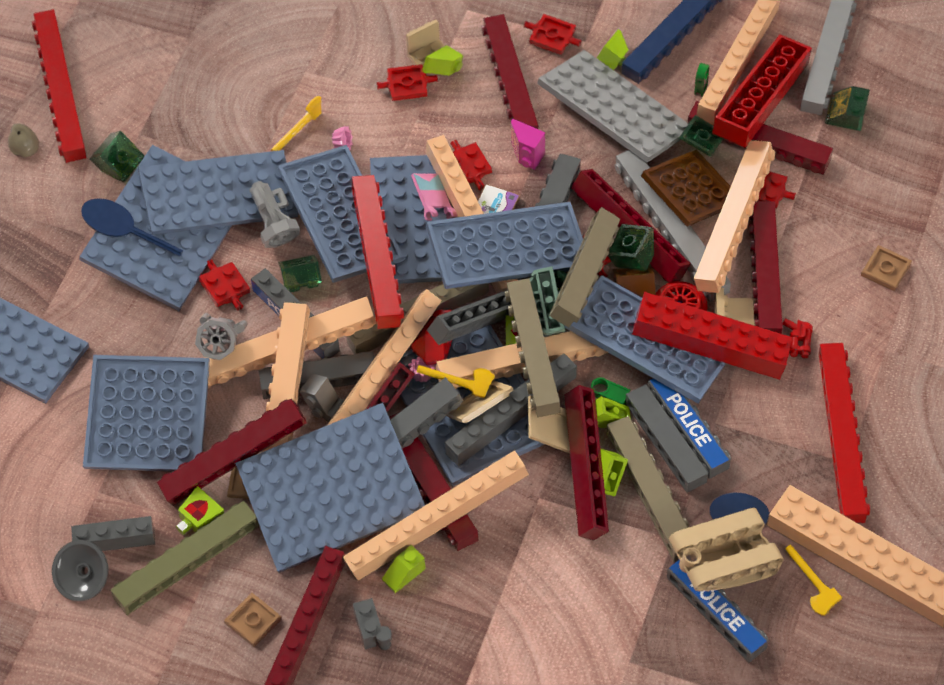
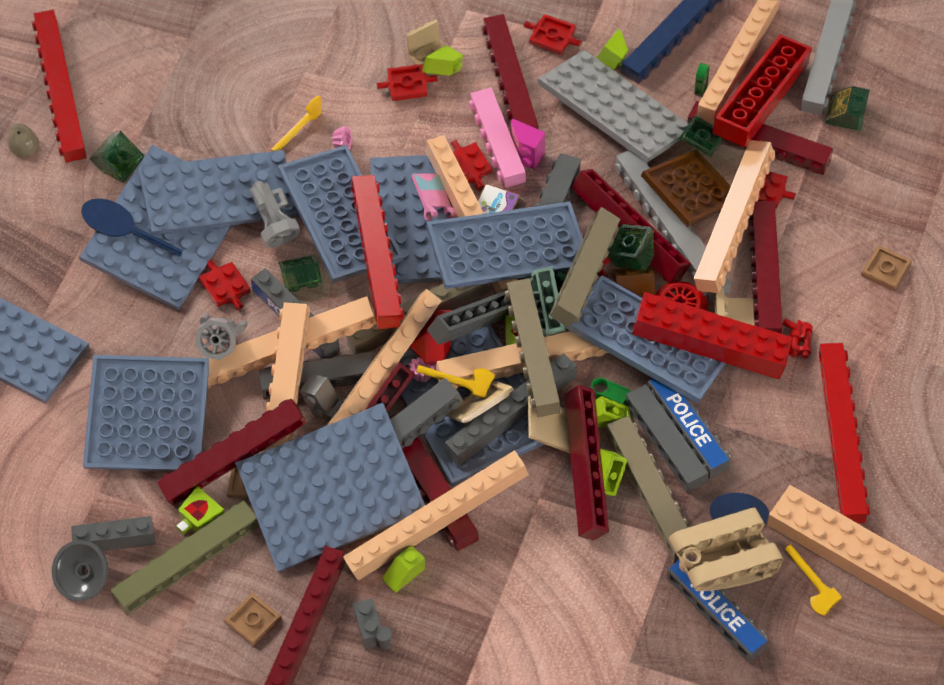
none -> bright pink brick [469,88,526,188]

